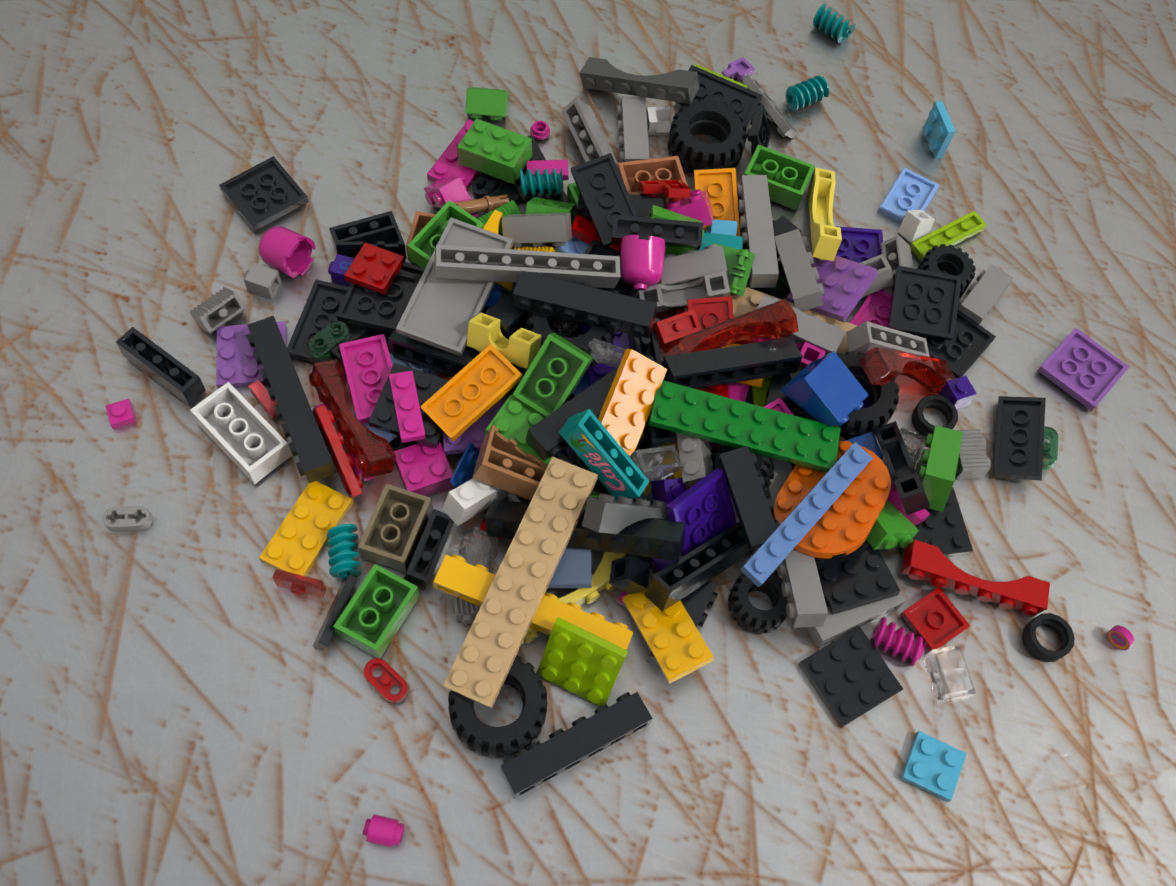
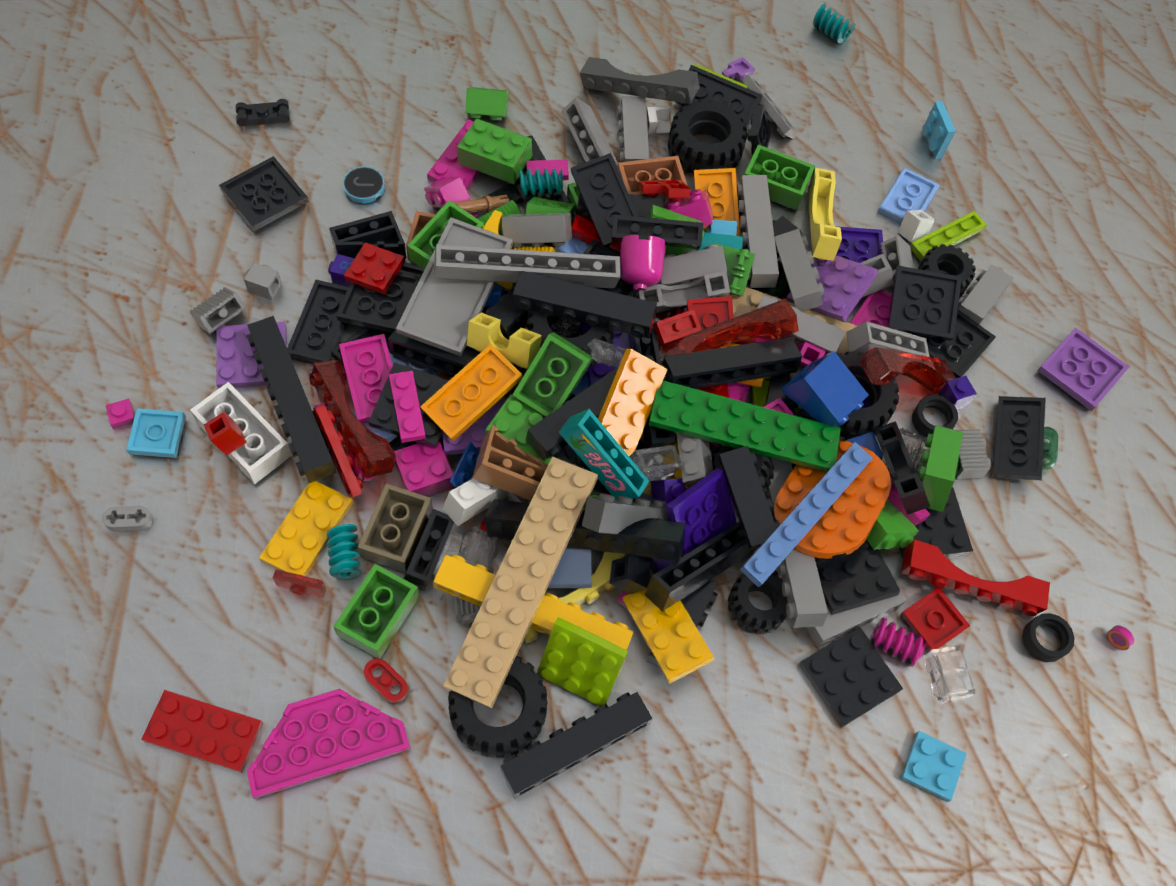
black brick [116,327,206,406] -> none
coral beam [248,380,278,419] -> none
dark pink cylinder [259,226,316,278] -> none
clear green plate [308,321,350,358] -> none
black tile [313,575,357,650] -> none
dark pink brick [363,814,405,848] -> none
black beam [472,173,502,199] -> none
dark pink plate [530,120,550,140] -> none
teal piece [785,75,829,112] -> none
none -> medium azure plate [126,408,186,458]
none -> red plate [141,690,263,773]
none -> red brick [204,412,247,456]
none -> black plate [235,99,290,126]
none -> dark pink plate [247,689,410,799]
none -> black tile [343,166,385,204]

